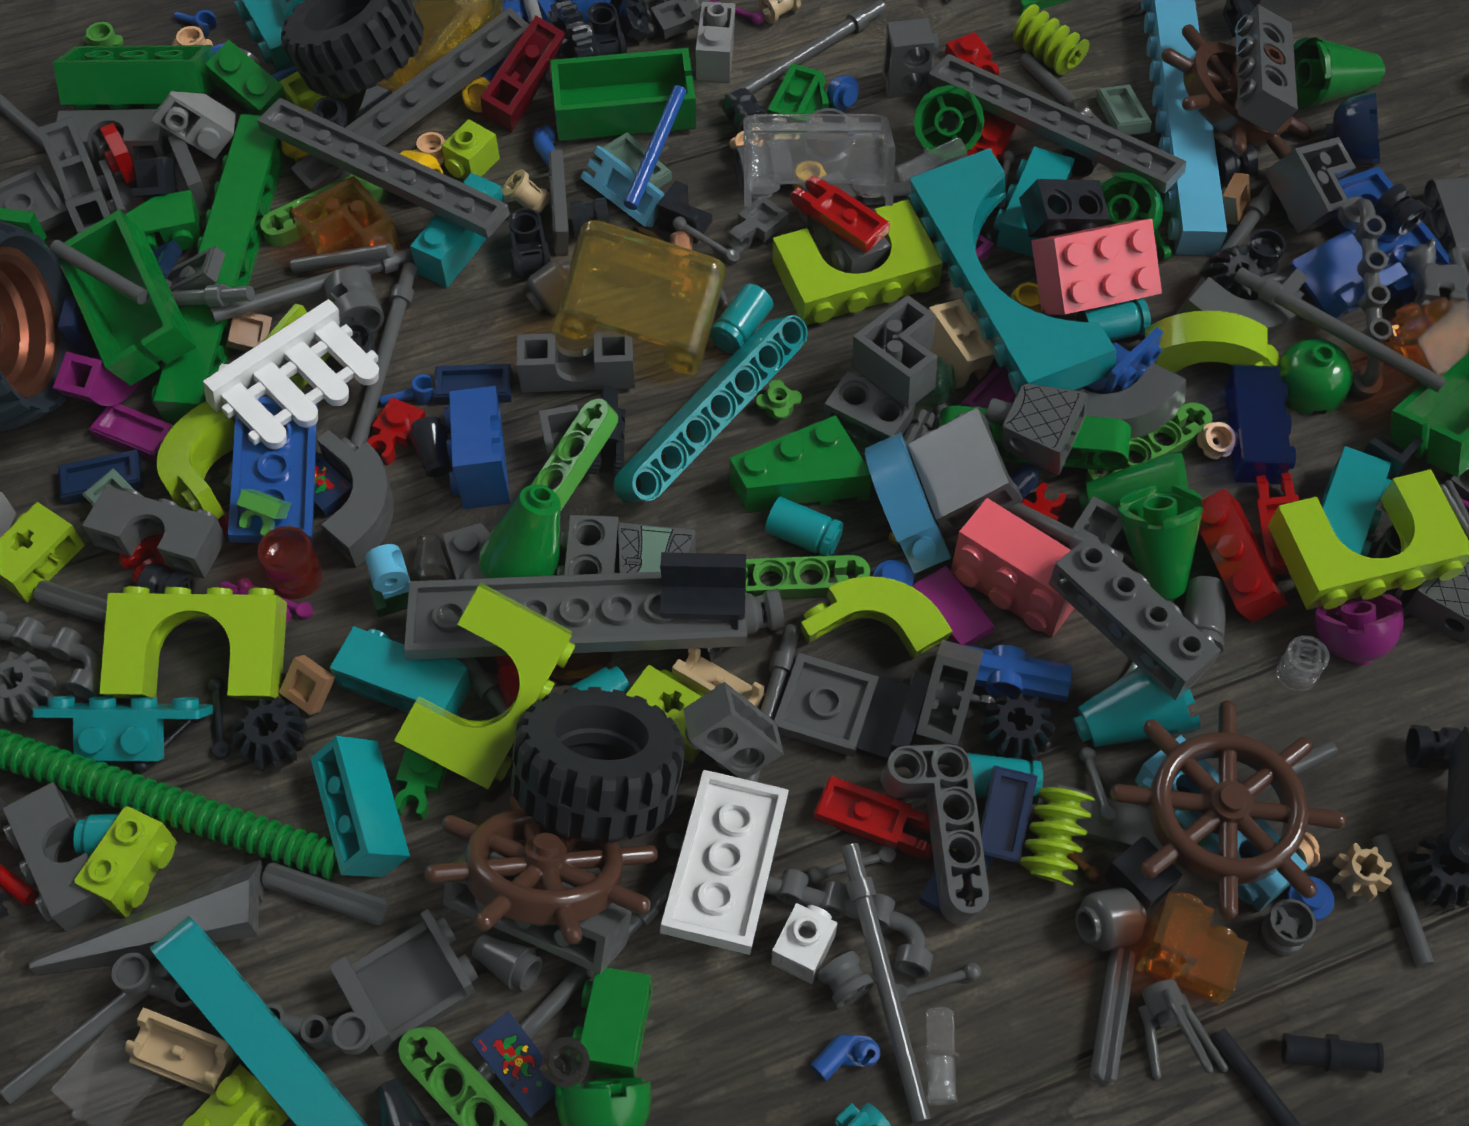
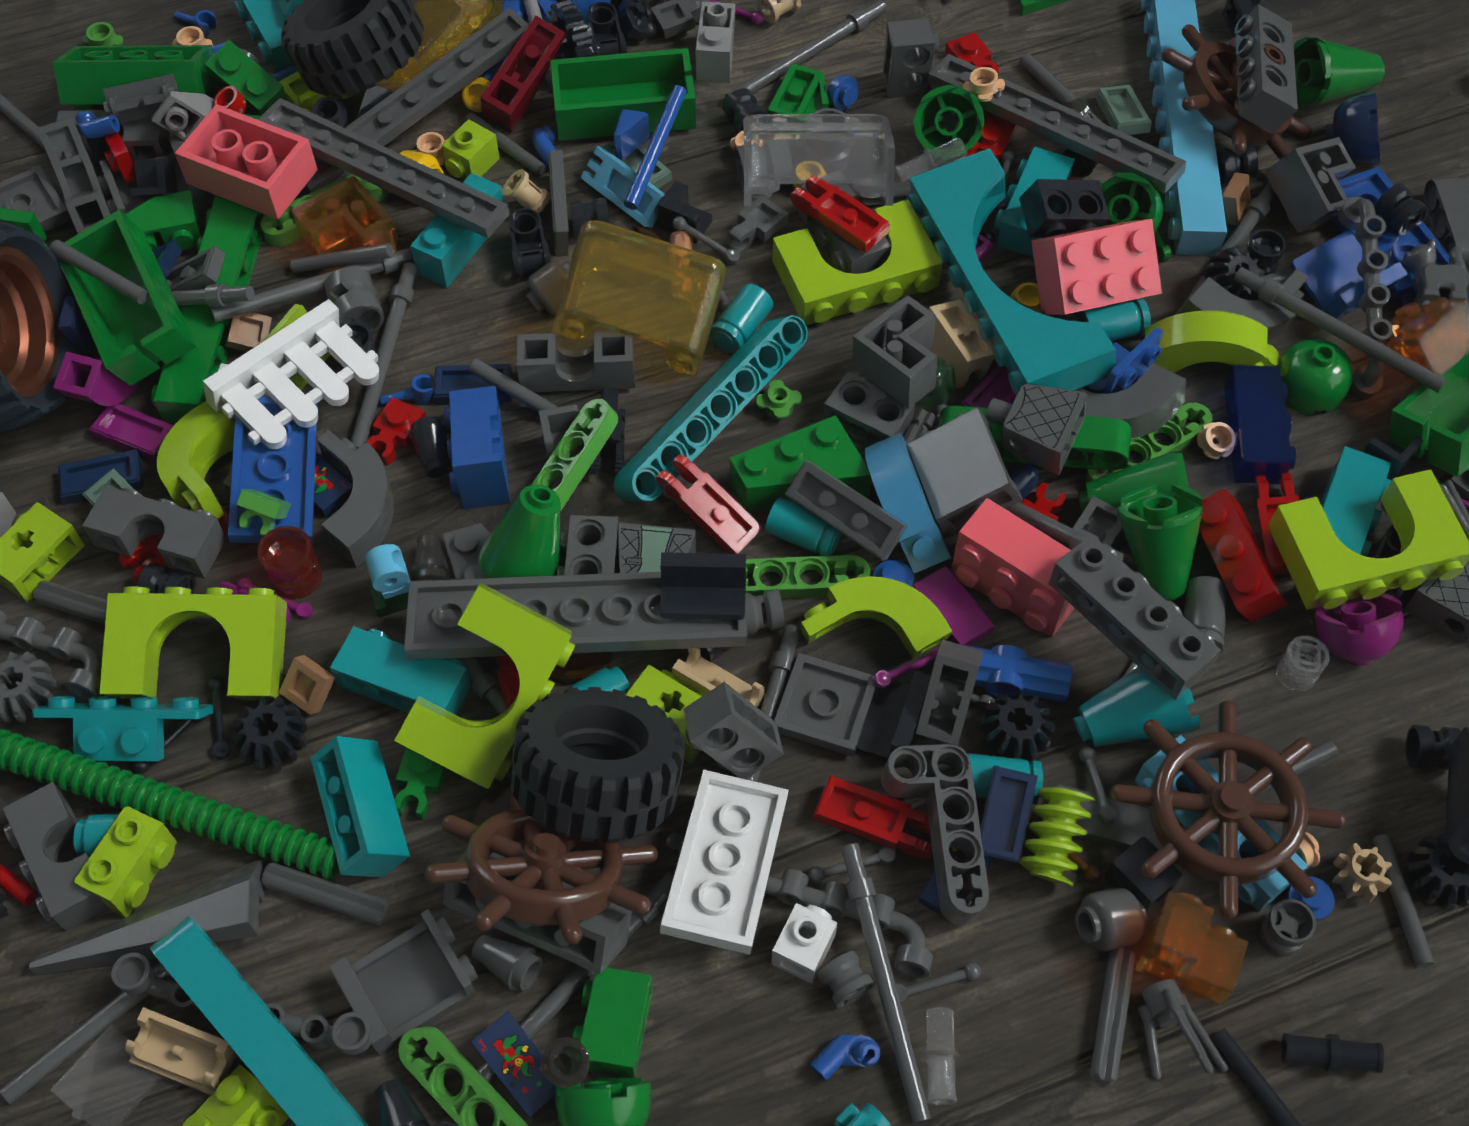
lime piece [1013,4,1090,75] -> none
none -> blue arm [75,111,120,139]
none -> dark grey hinge [102,74,179,124]
none -> coral brick [175,104,318,219]
none -> red hinge [214,86,246,114]
none -> dark grey bar [464,112,547,177]
none -> dark grey bar [469,358,558,413]
none -> blue slope [614,109,649,161]
none -> hinge [656,455,762,554]
none -> dark grey tile [785,460,908,560]
none -> magenta hinge [872,649,939,688]
none -> light nougat plate [963,67,1005,102]

